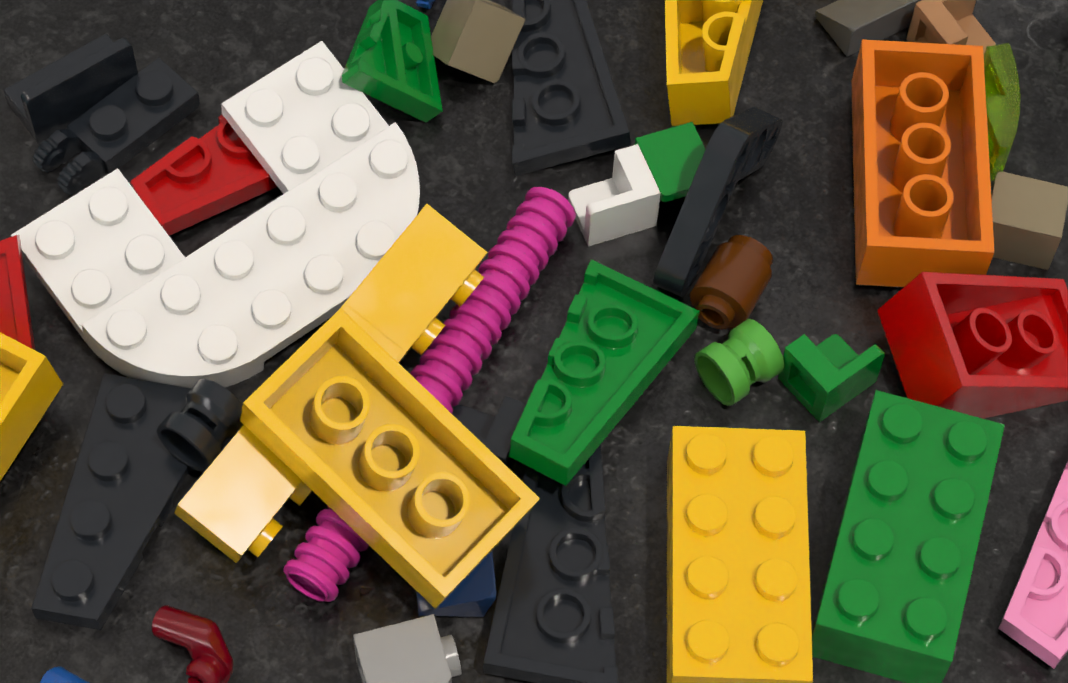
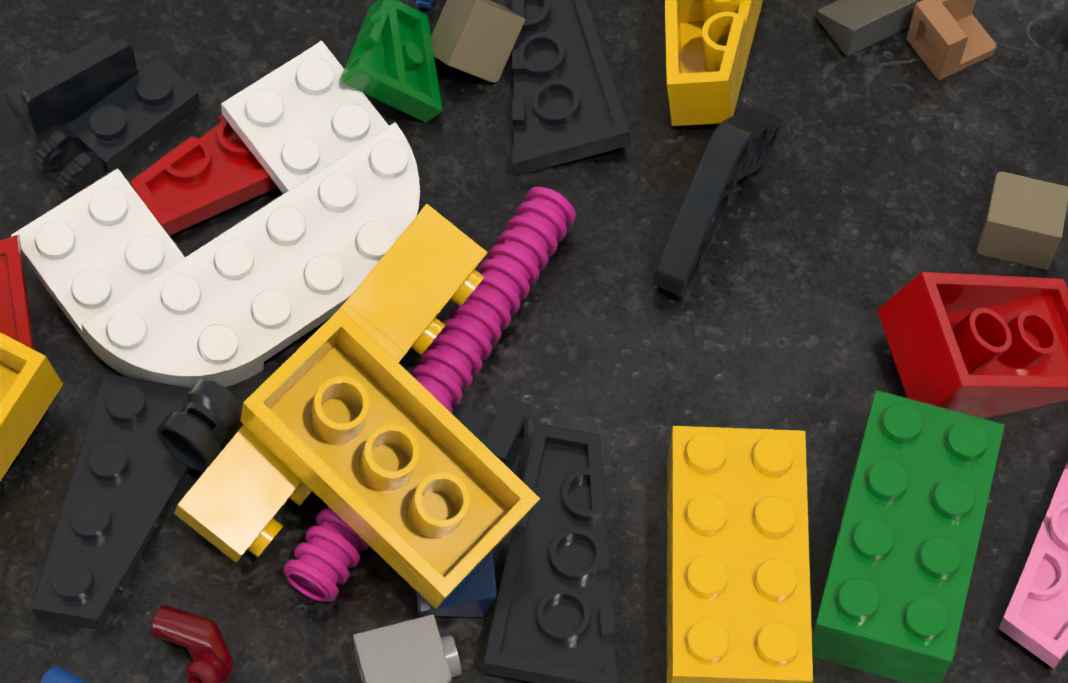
green wing [509,259,699,486] -> none
white panel [568,144,661,247] -> none
green panel [635,122,706,202] -> none
reddish brown brick [690,235,773,330] -> none
bright green wheel [694,319,784,406] -> none
green panel [778,334,885,423] -> none
orange brick [852,39,994,287] -> none
clear neon green slope [984,43,1020,181] -> none

